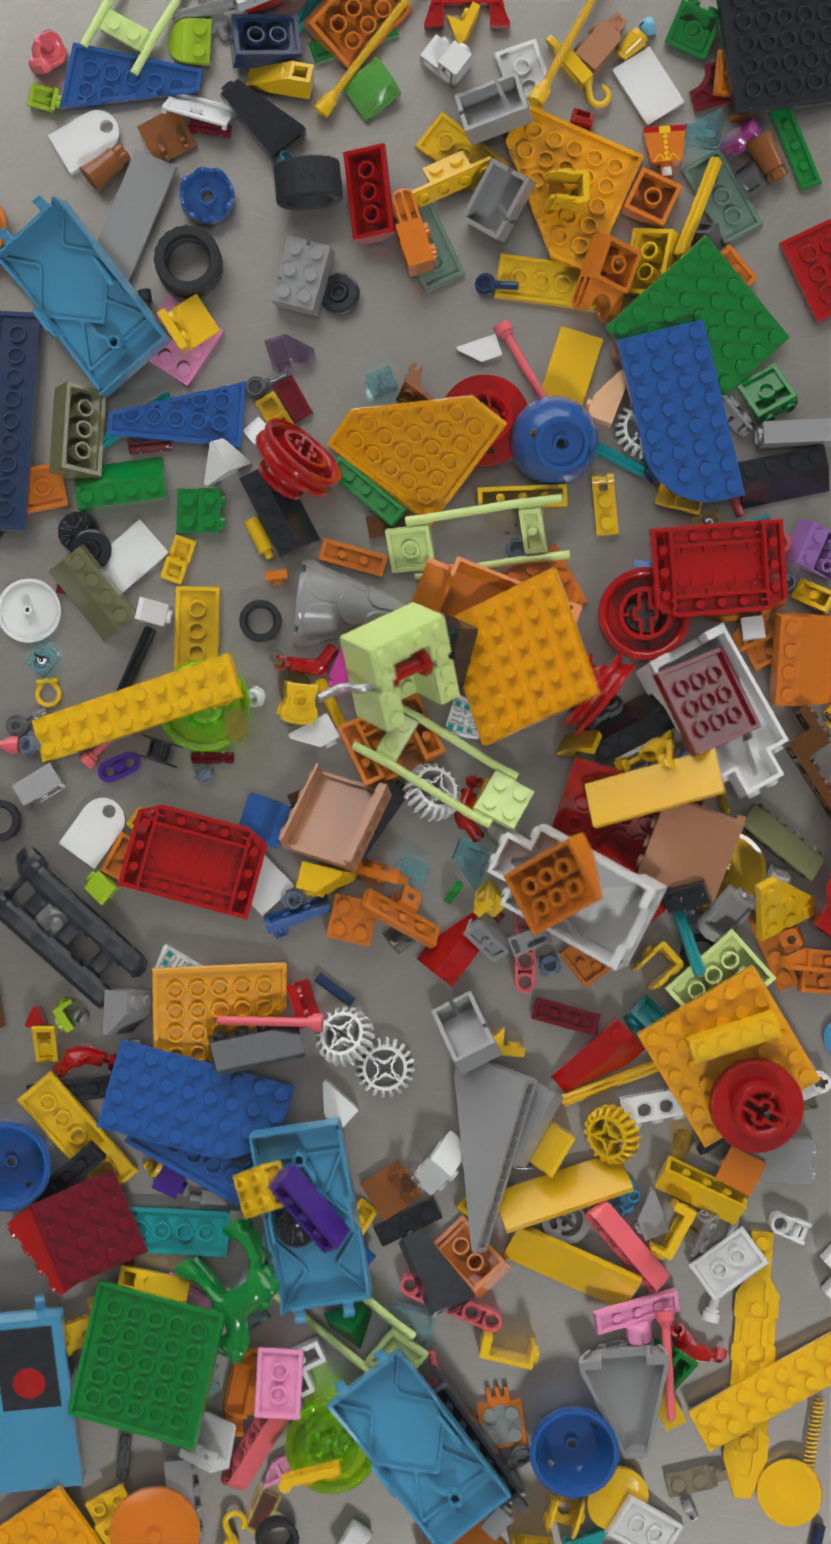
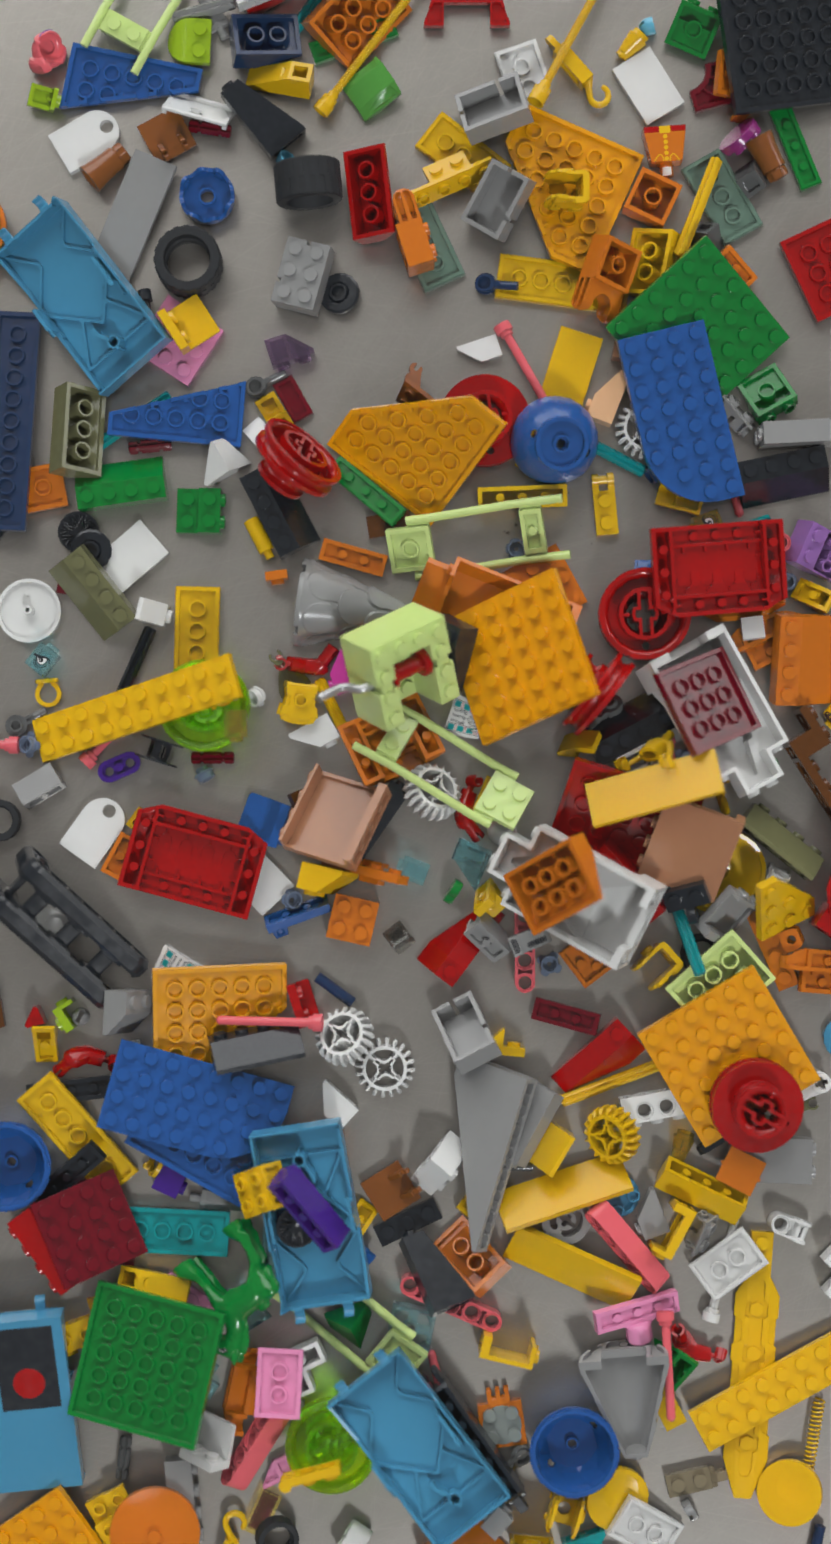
lime slope [84,870,121,905] -> none
yellow slope [160,534,198,585] -> none
black tyre [239,599,282,643] -> none
orange plate [360,885,440,949] -> none
clear light blue brick [362,365,398,399] -> none
white brick [420,34,472,89] -> none
yellow slope [447,2,481,44] -> none
red slope [570,108,595,131] -> none
nougat hinge [574,12,627,77] -> none
teal bracket [623,994,667,1032] -> none
clear light blue slope [684,108,723,151] -> none
yellow brick [685,1010,782,1064] -> none

